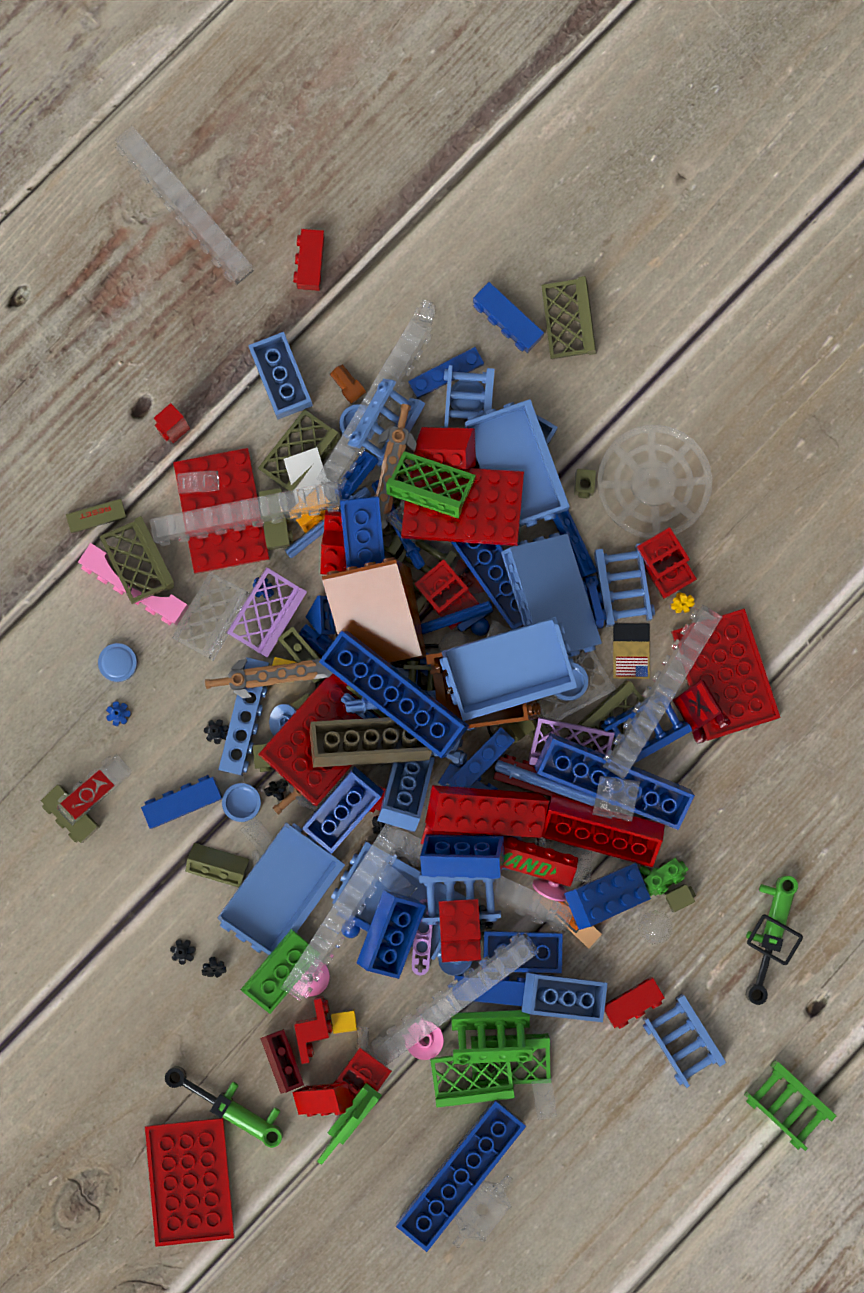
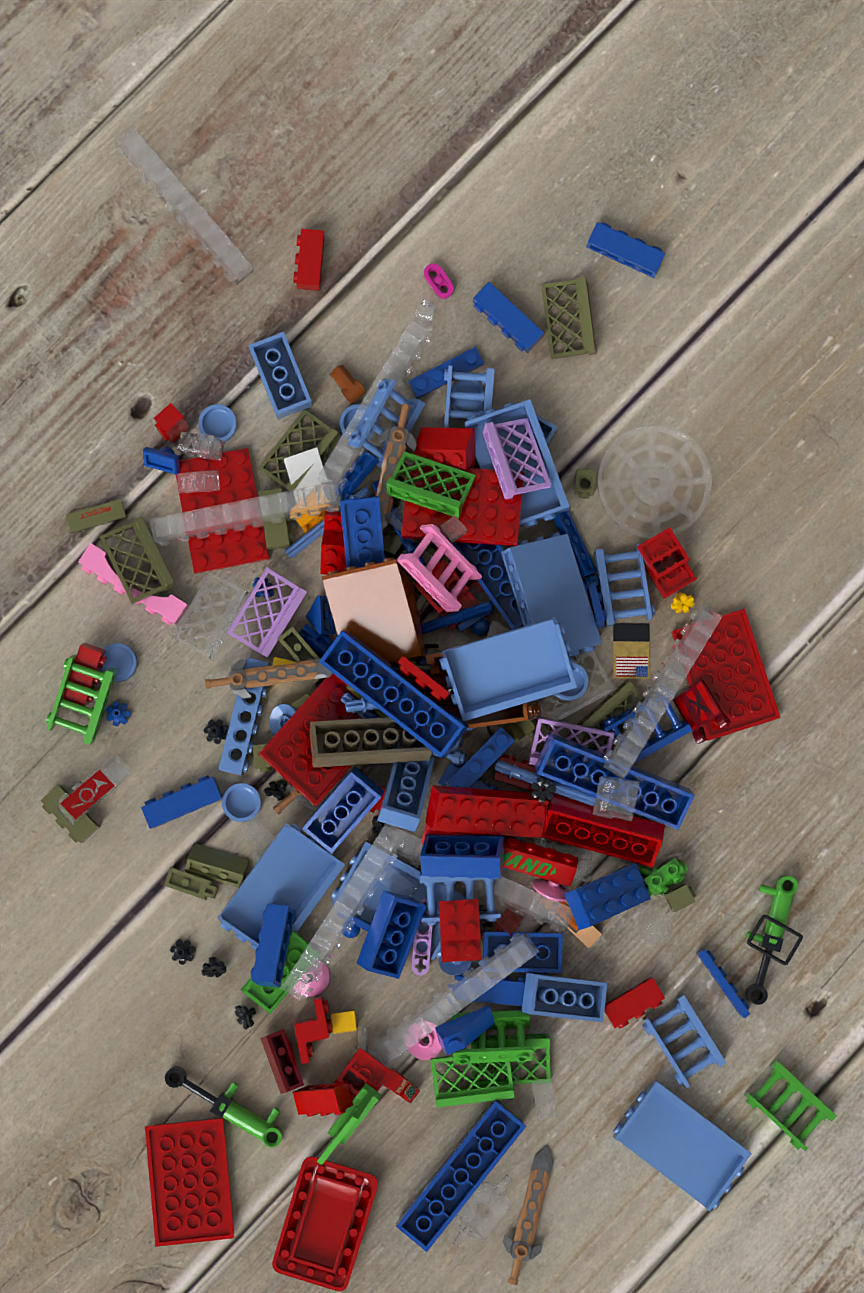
none -> bright green fence [46,654,117,745]
none -> red brick [63,642,107,706]
none -> blue tile [143,447,180,475]
none -> olive hinge [164,867,219,900]
none -> clear brick [177,432,225,460]
none -> medium blue piece [198,404,237,443]
none -> black plant [235,1005,256,1030]
none -> blue brick [251,904,295,988]
none -> red wedge [272,1156,378,1291]
none -> red leg [383,1067,420,1103]
none -> bright pink fence [397,524,482,612]
none -> red plate [398,656,450,703]
none -> dark pink plate [424,264,454,299]
none -> blue slope [435,1005,495,1055]
none -> clear tile [440,515,467,543]
none -> lavender fence [482,418,551,500]
none -> clear red panel [495,908,523,936]
none -> sword [503,1147,553,1285]
none -> black plant [531,777,556,802]
none -> blue brick [586,222,666,278]
none -> medium blue panel [613,1079,752,1211]
none -> blue plate [696,949,750,1018]

